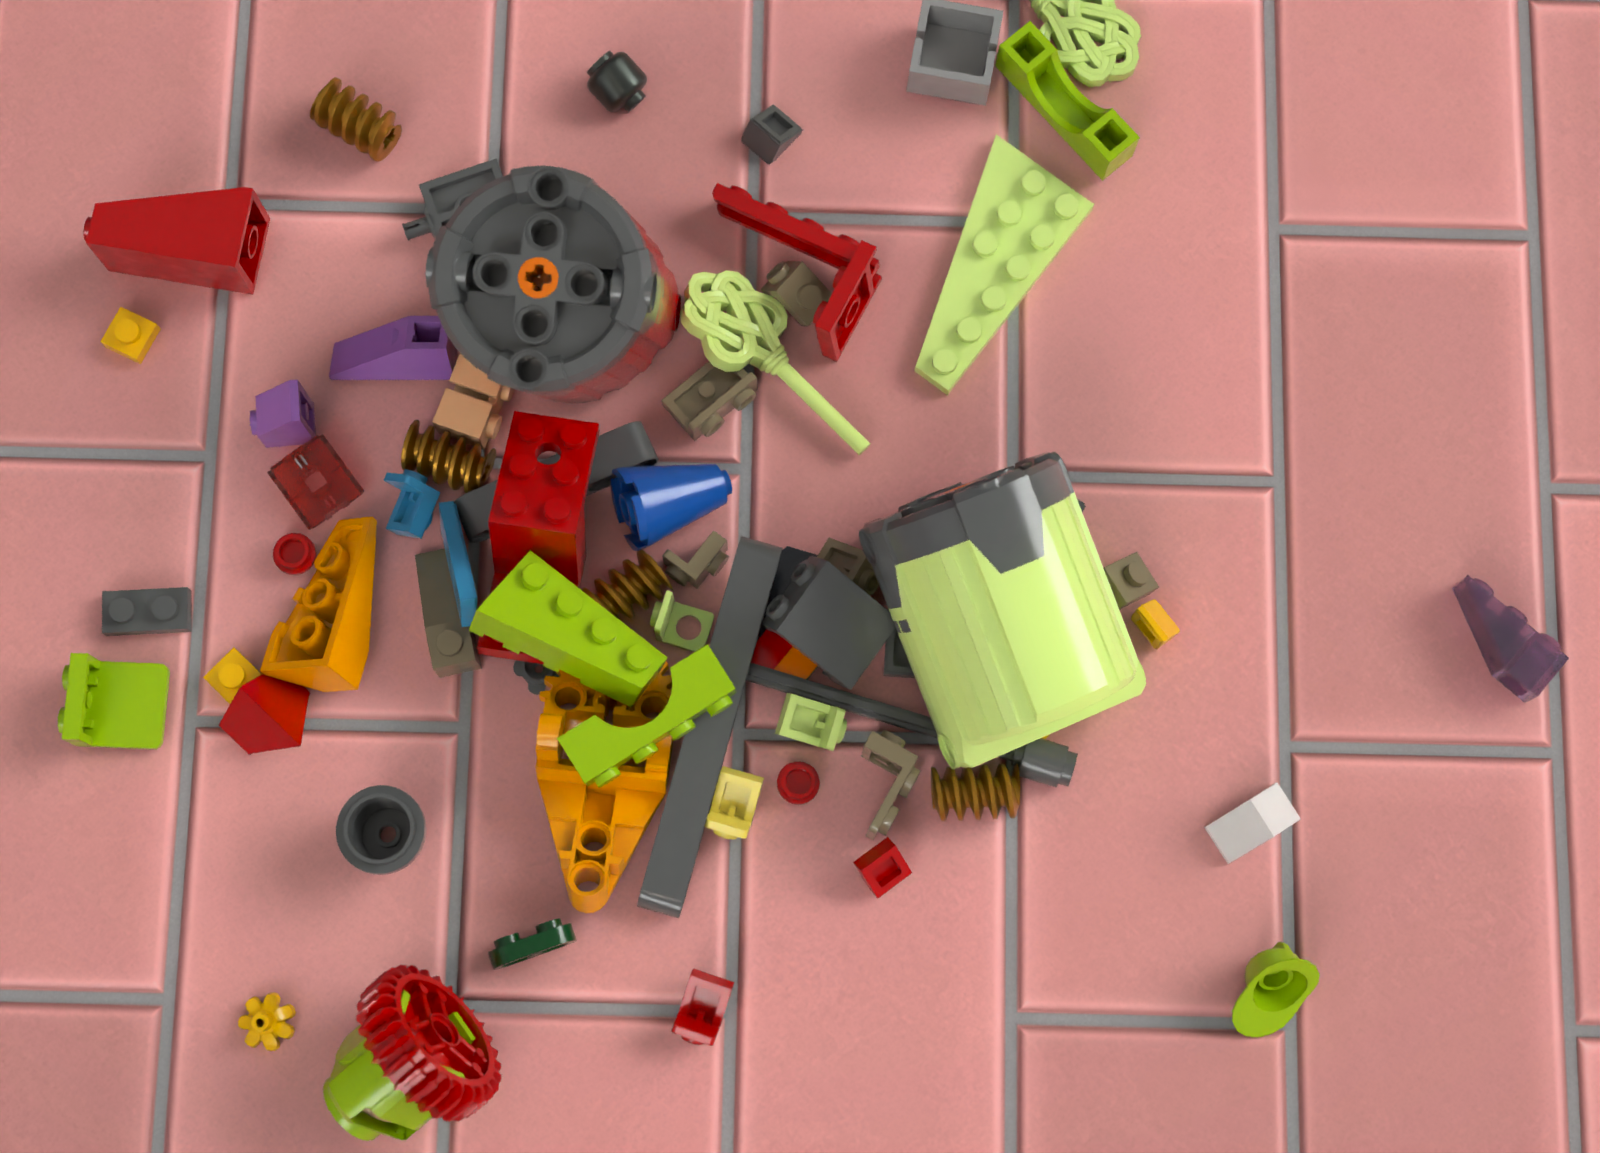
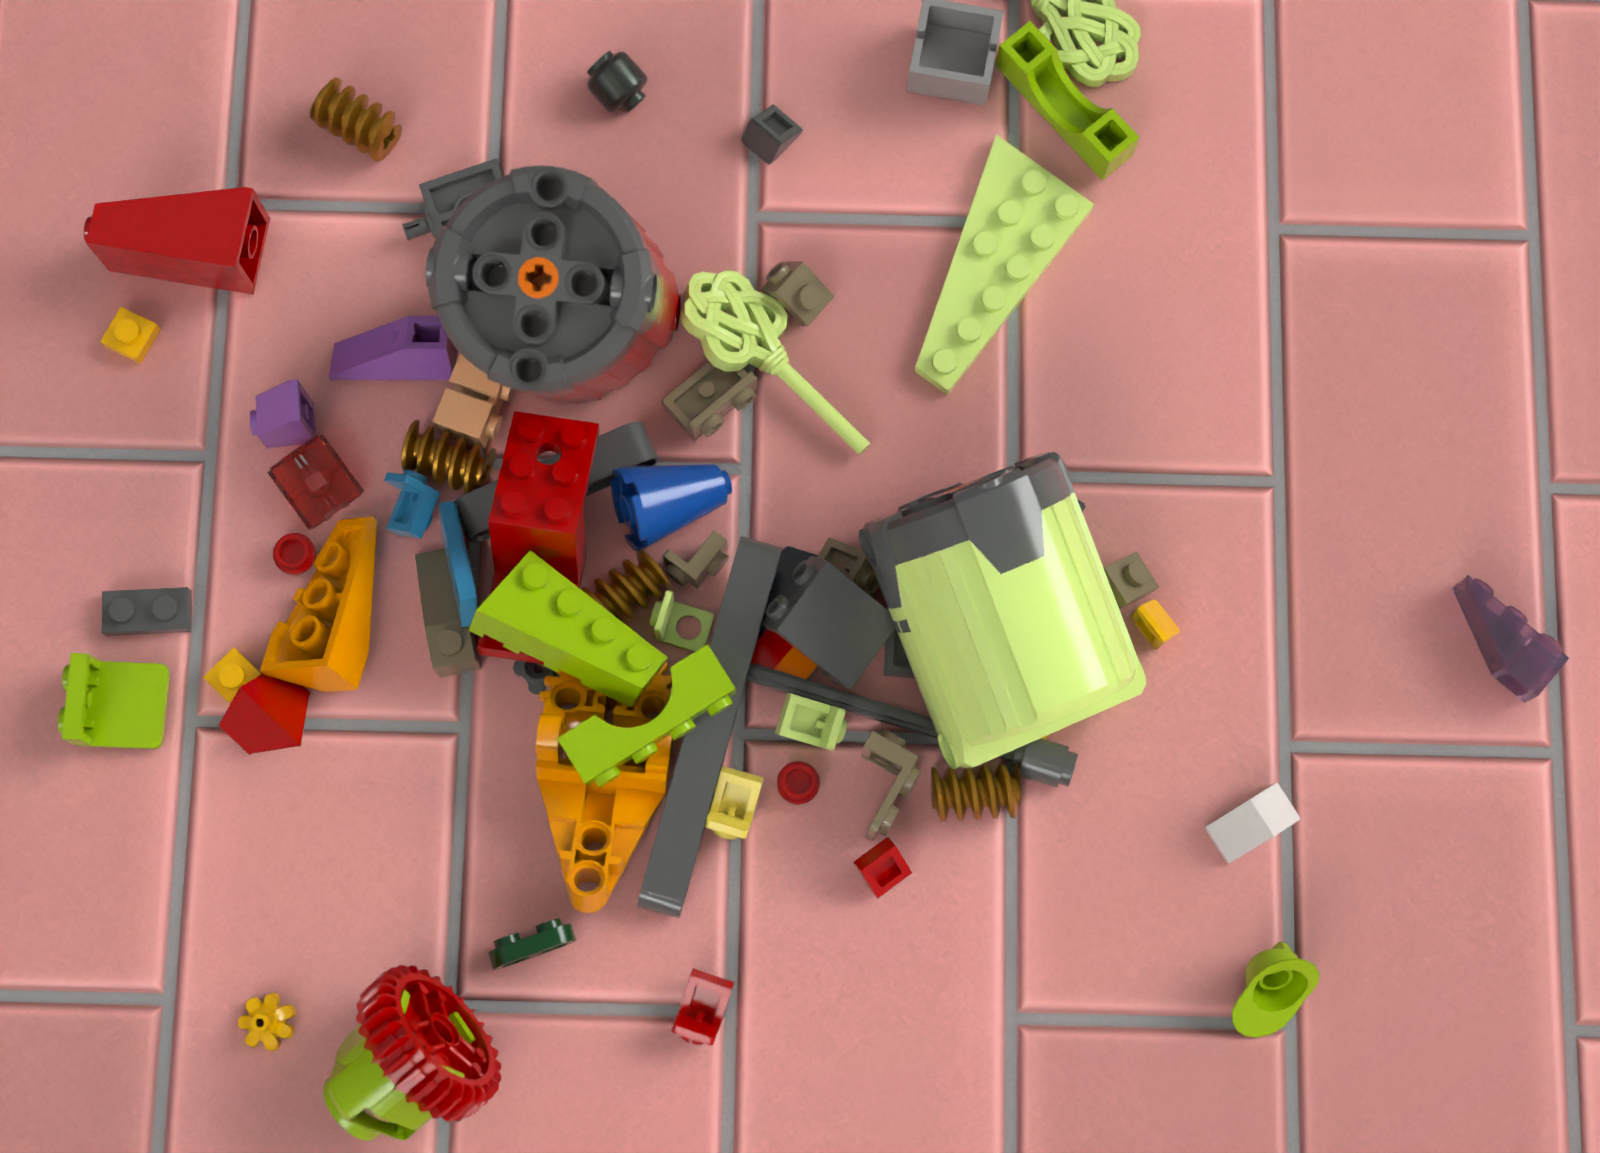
dark grey piece [336,785,426,875] -> none
red bracket [712,183,882,362] -> none

